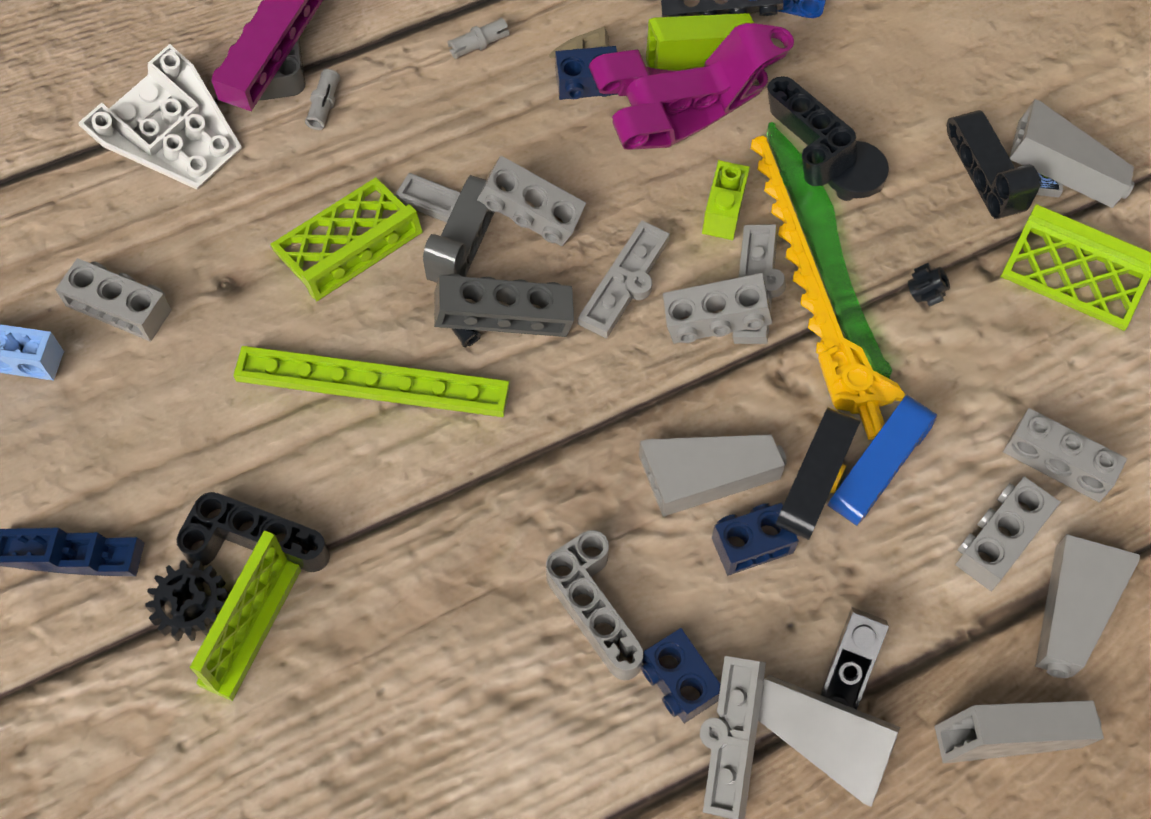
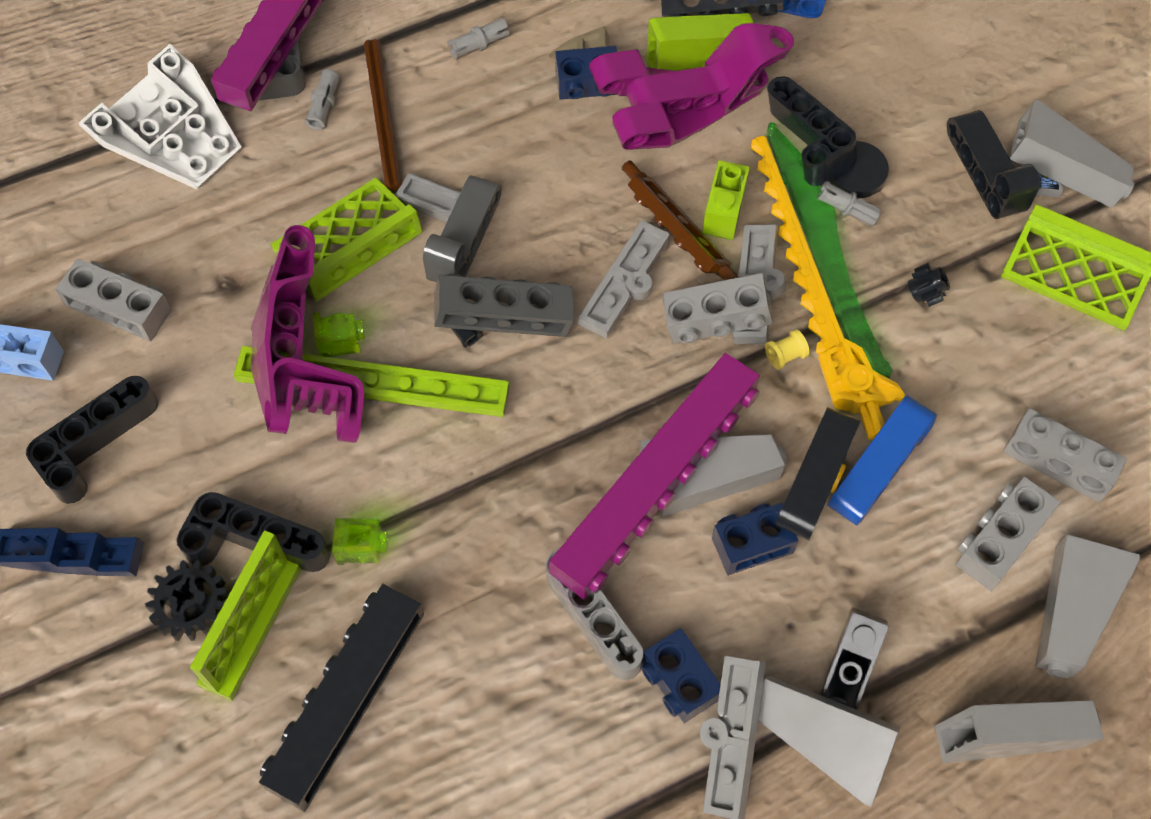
light grey brick [477,156,586,246] -> none
none -> black beam [26,376,158,504]
none -> magenta piece [251,225,364,443]
none -> black brick [259,583,424,812]
none -> clear neon green brick [313,312,365,357]
none -> clear neon green brick [332,518,388,565]
none -> reddish brown axle [364,39,402,192]
none -> magenta brick [549,352,760,600]
none -> reddish brown plate [621,160,739,280]
none -> light yellow bush [765,329,809,370]
none -> light grey axle [817,181,880,226]

